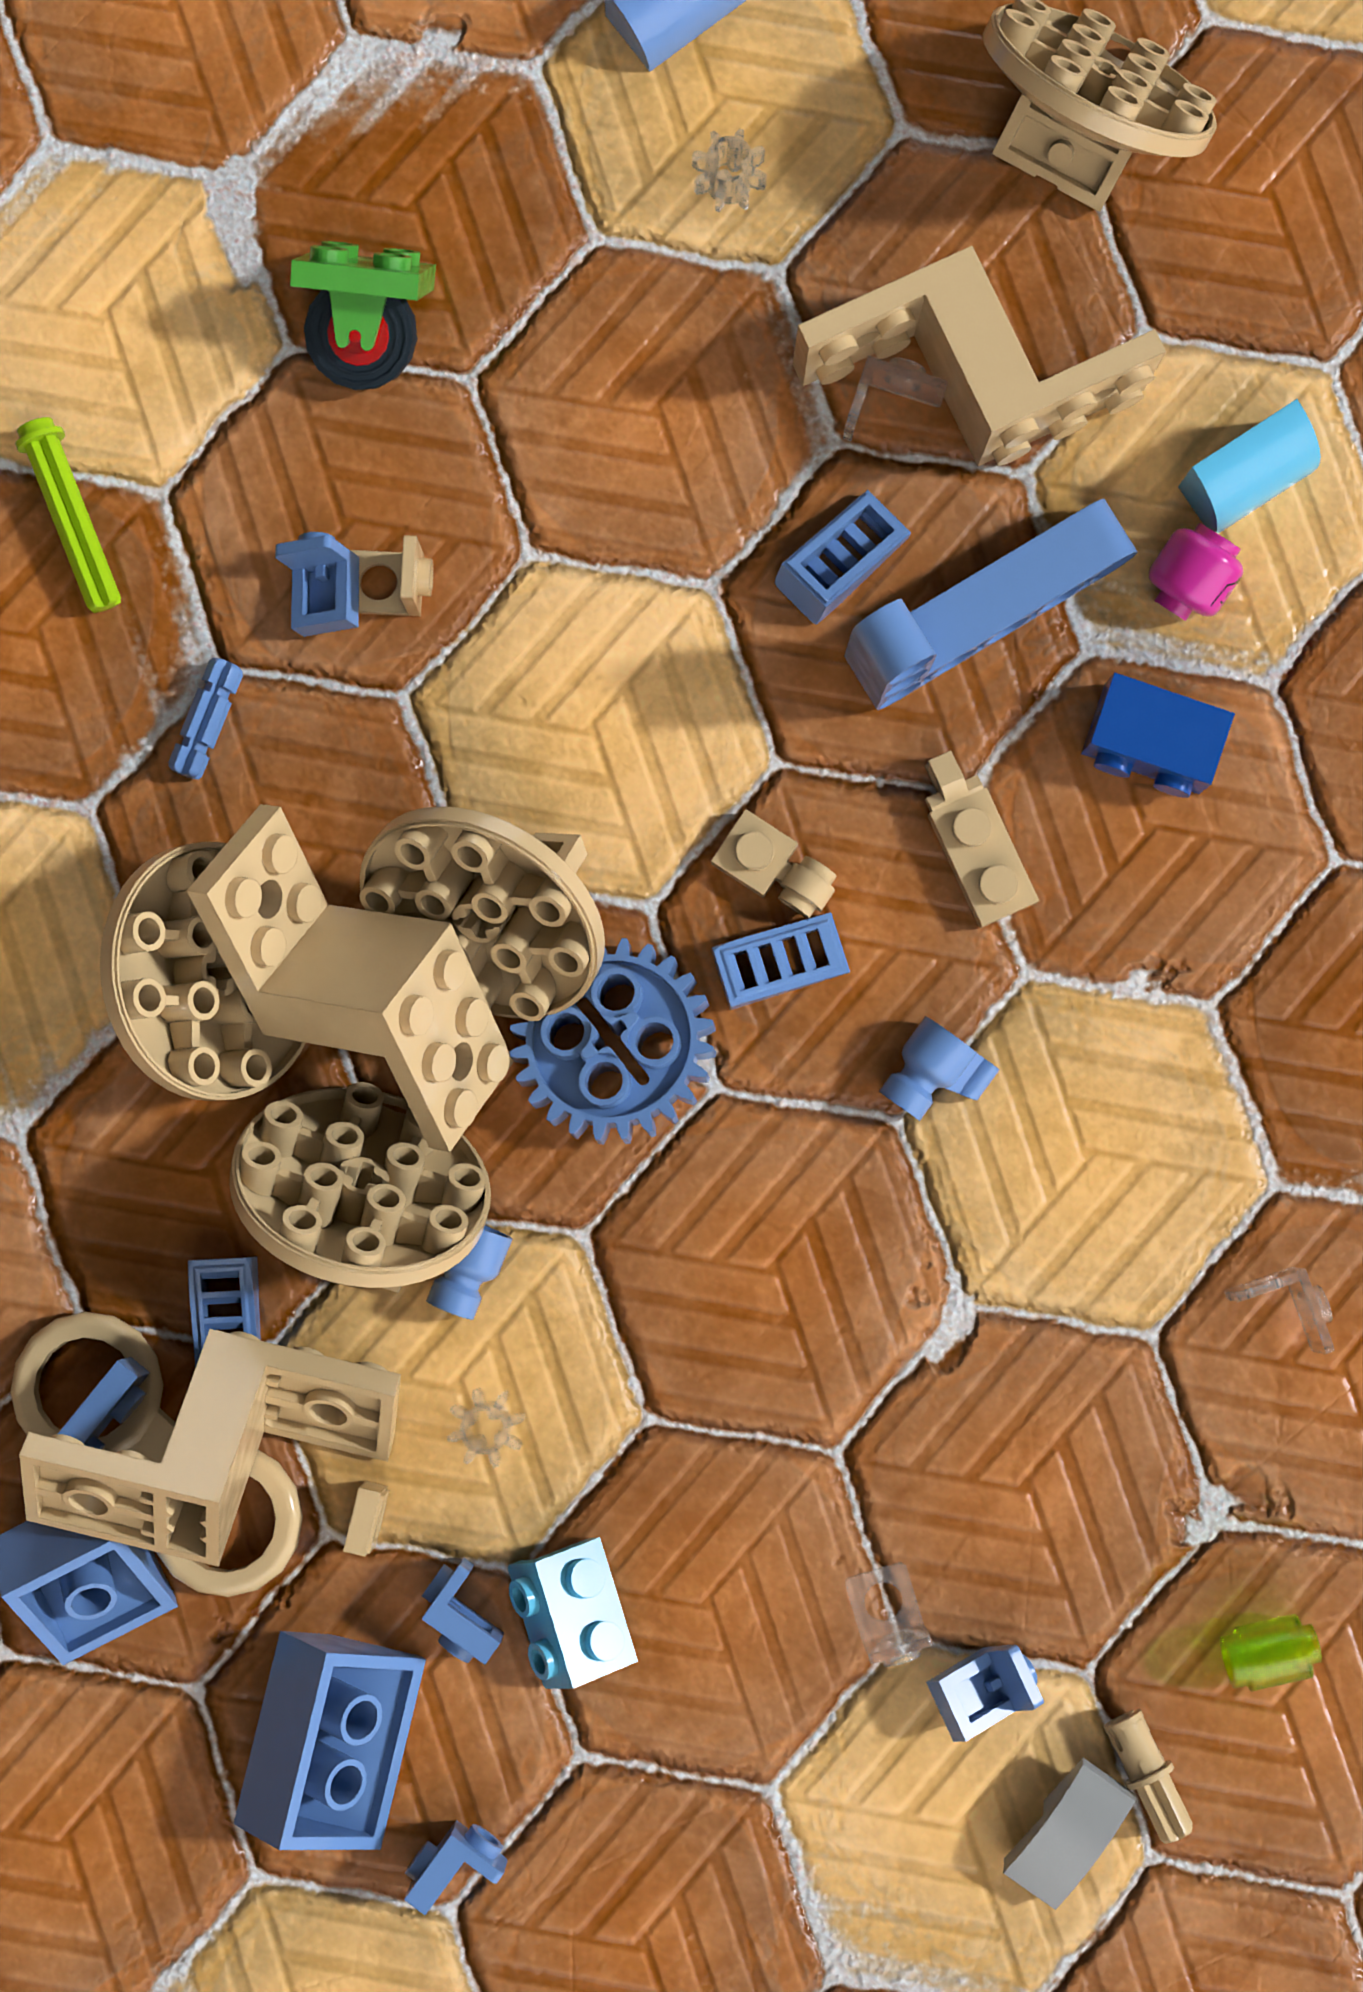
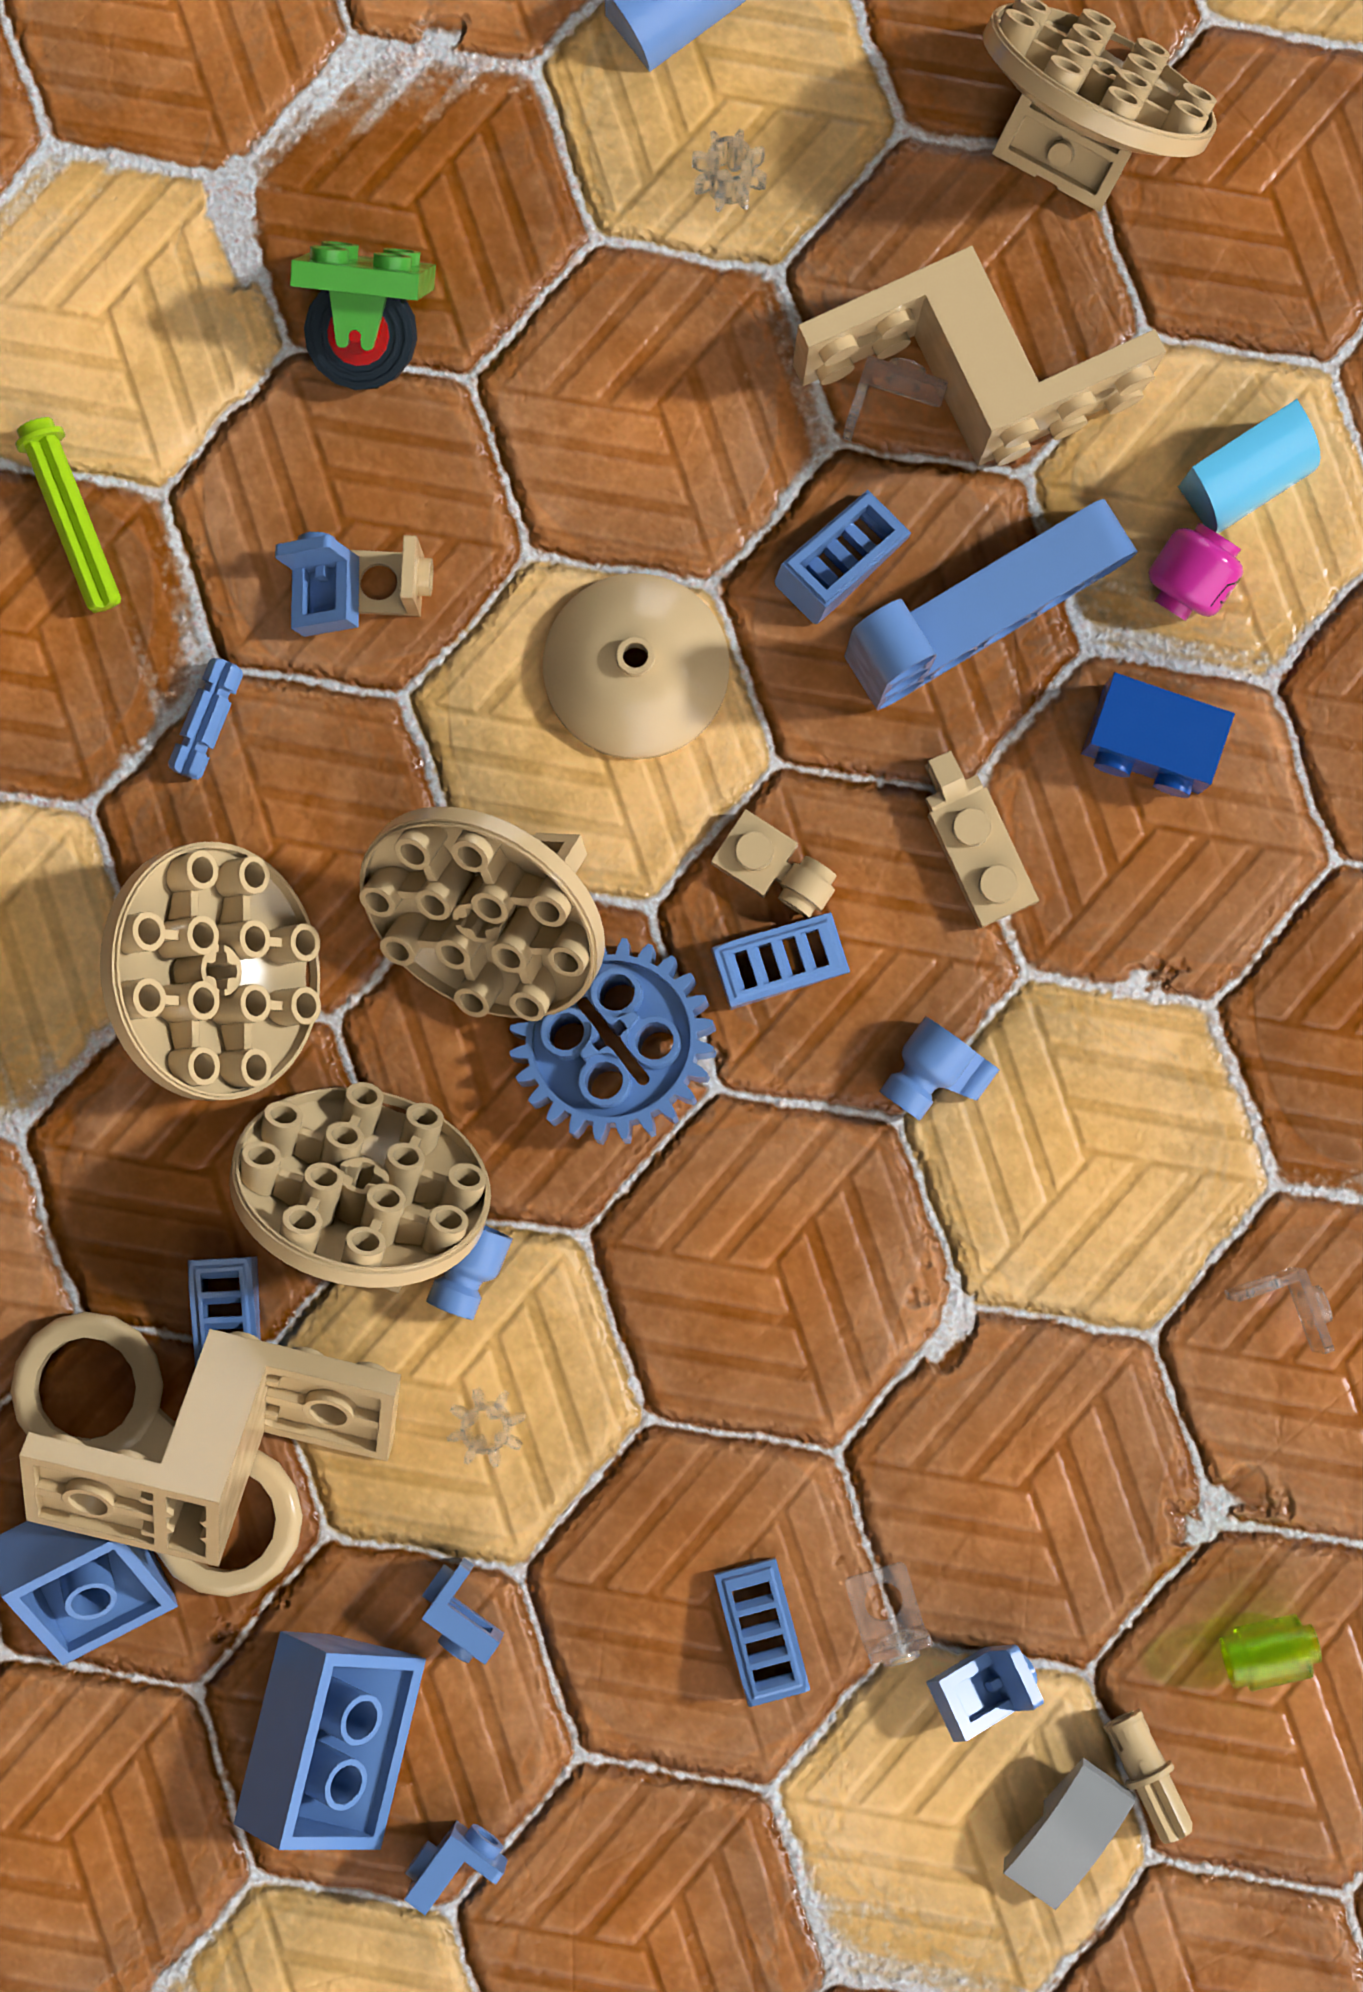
medium blue plate [58,1357,150,1449] -> none
tan bracket [187,804,514,1152] -> none
tan tile [343,1481,390,1557] -> none
bracket [508,1537,638,1689] -> none
none -> tan dish [543,573,729,760]
none -> medium blue slope [714,1557,811,1707]

